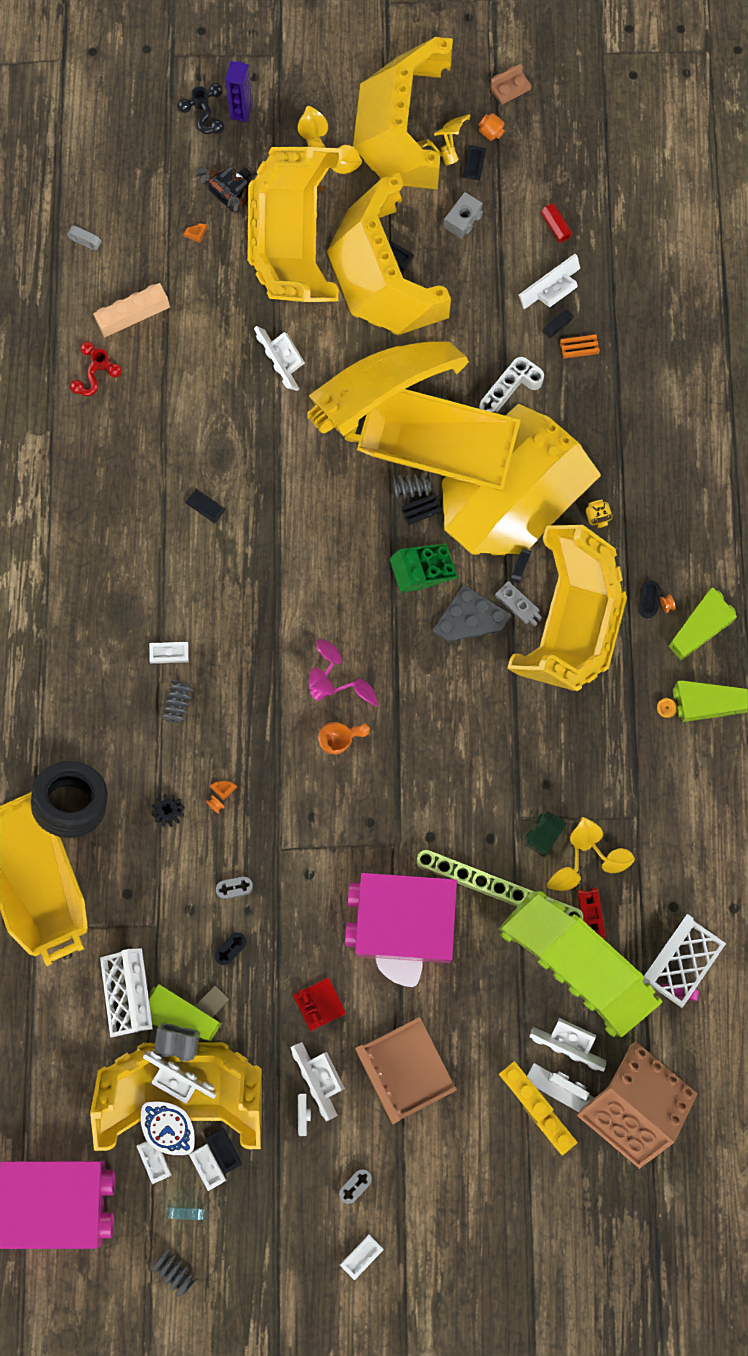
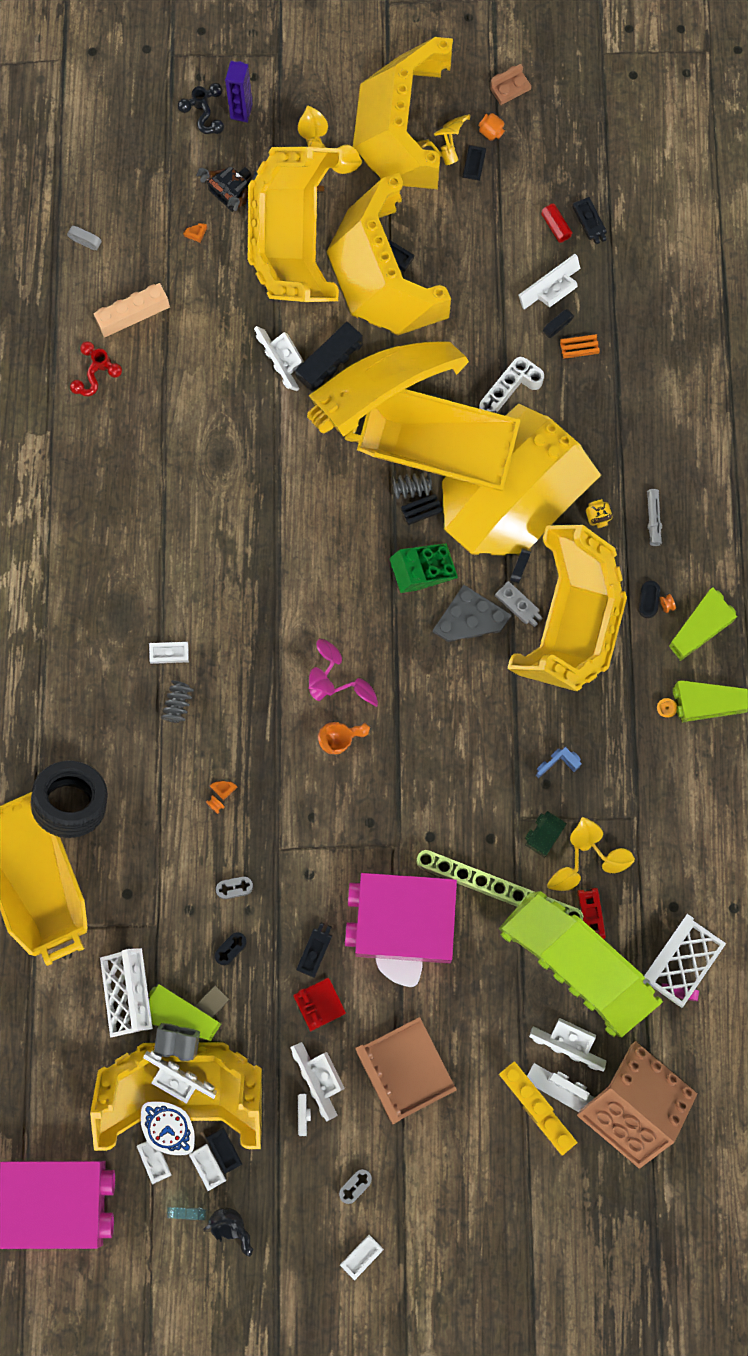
black gear [152,794,185,827] -> none
dark grey piece [152,1249,198,1297] -> none
black tile [185,488,226,524] -> none
light grey brick [444,192,483,239] -> none
none -> black piece [203,1207,254,1257]
none -> black brick [295,322,363,392]
none -> black hinge [296,922,332,978]
none -> medium blue bracket [536,747,582,779]
none -> black hinge [572,197,607,245]
none -> light grey pin [647,489,662,546]

